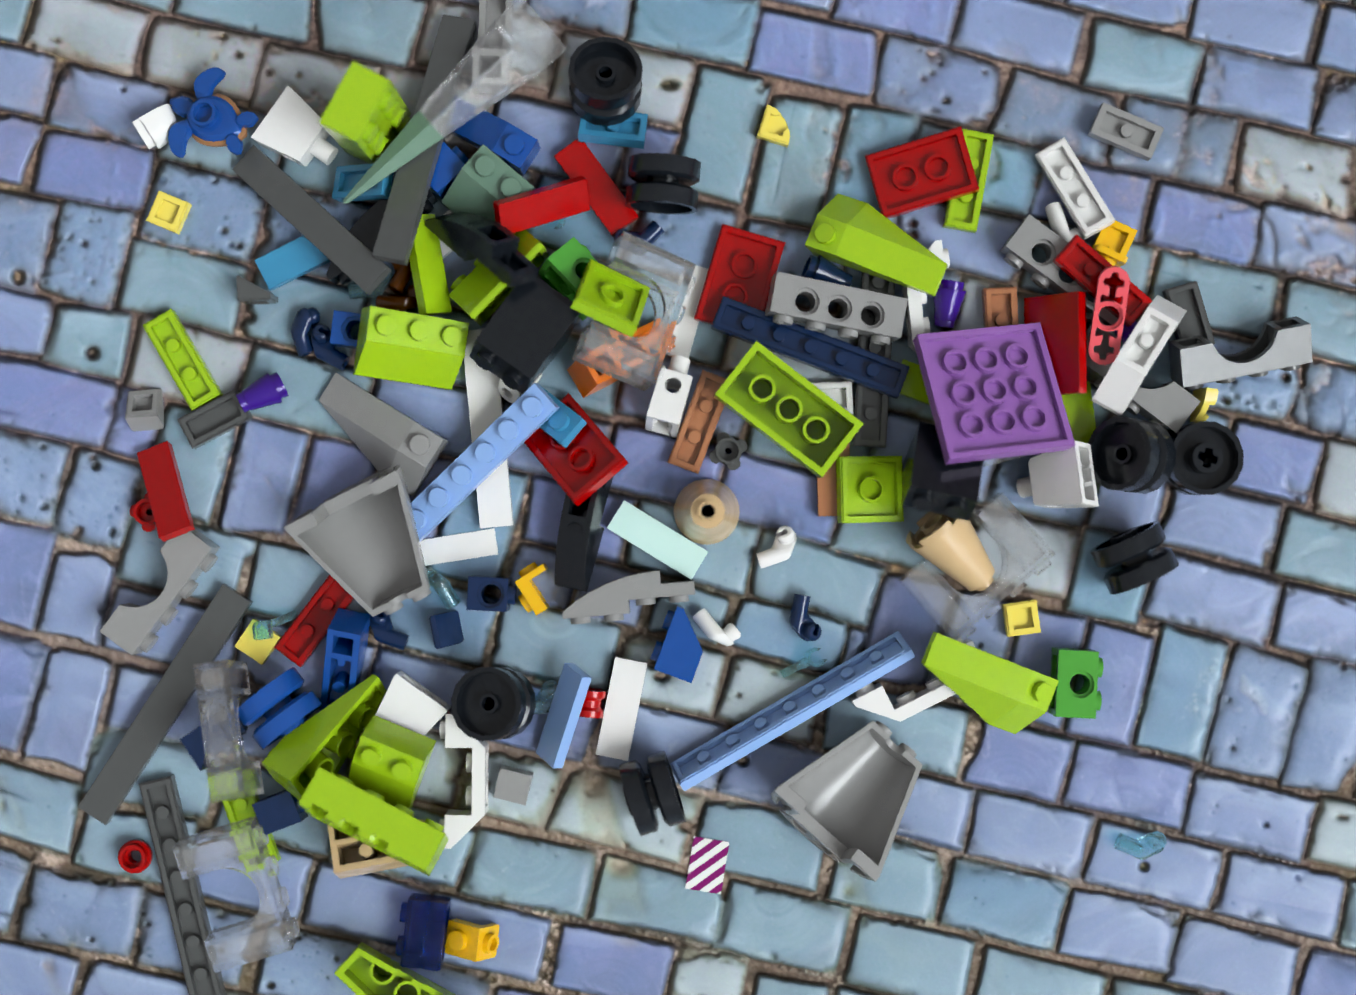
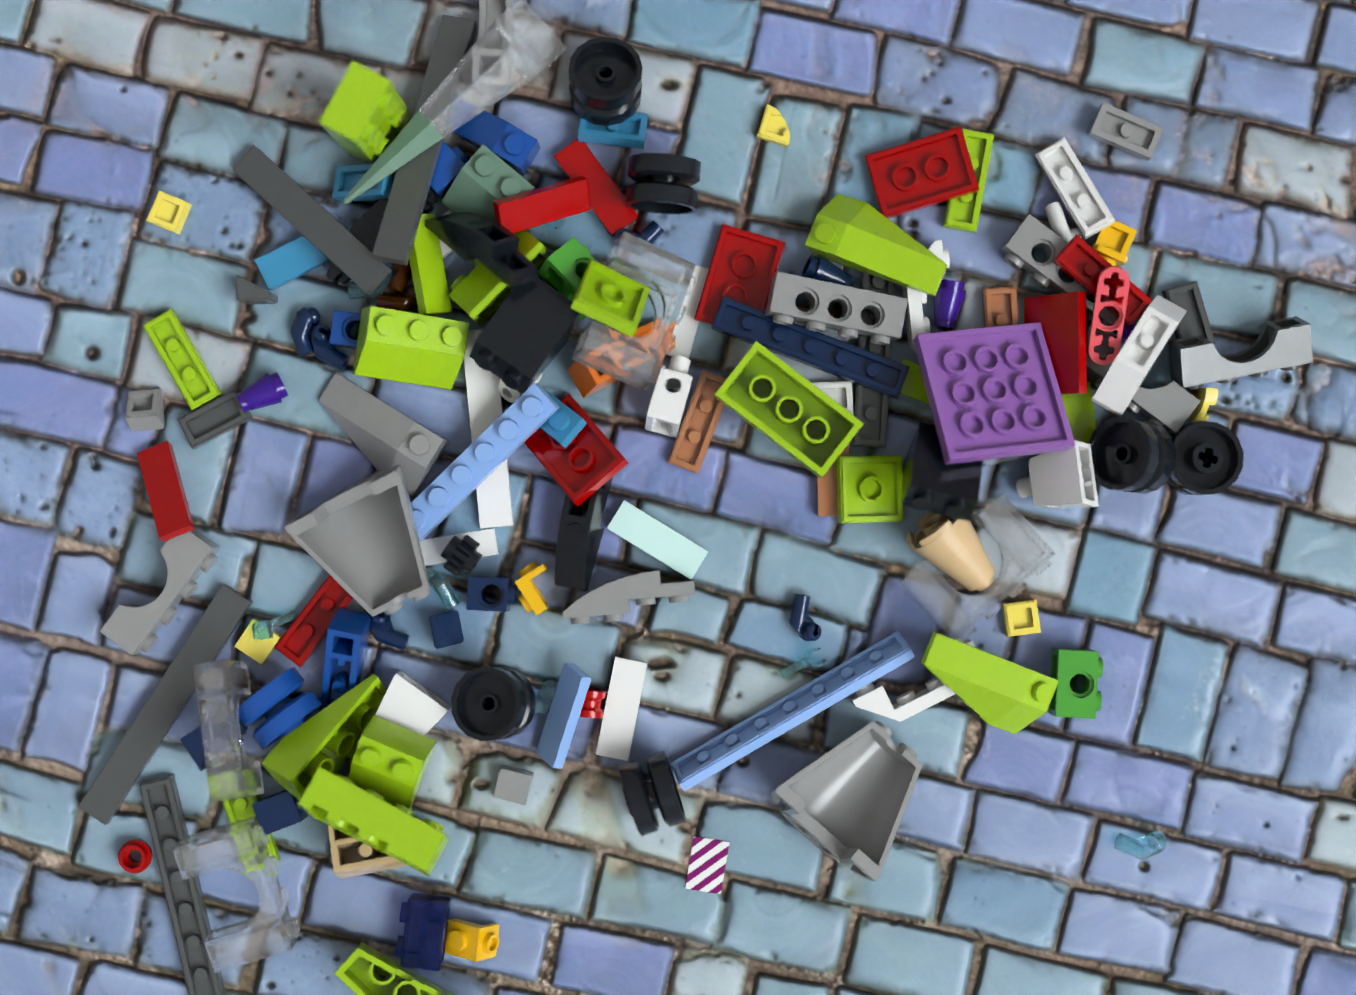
red plate [130,493,156,532] -> none
white piece [132,104,177,149] -> none
blue animal [168,67,259,158] -> none
white torso [251,85,338,167] -> none
white slope [439,711,489,849] -> none
blue slope [650,605,703,683] -> none
tan cone [674,479,740,545] -> none
white arm [693,608,741,646] -> none
dark grey plate [709,432,747,470] -> none
white arm [756,526,797,569] -> none
black wheel [1090,521,1179,595] -> none
none -> black gear [441,535,482,576]

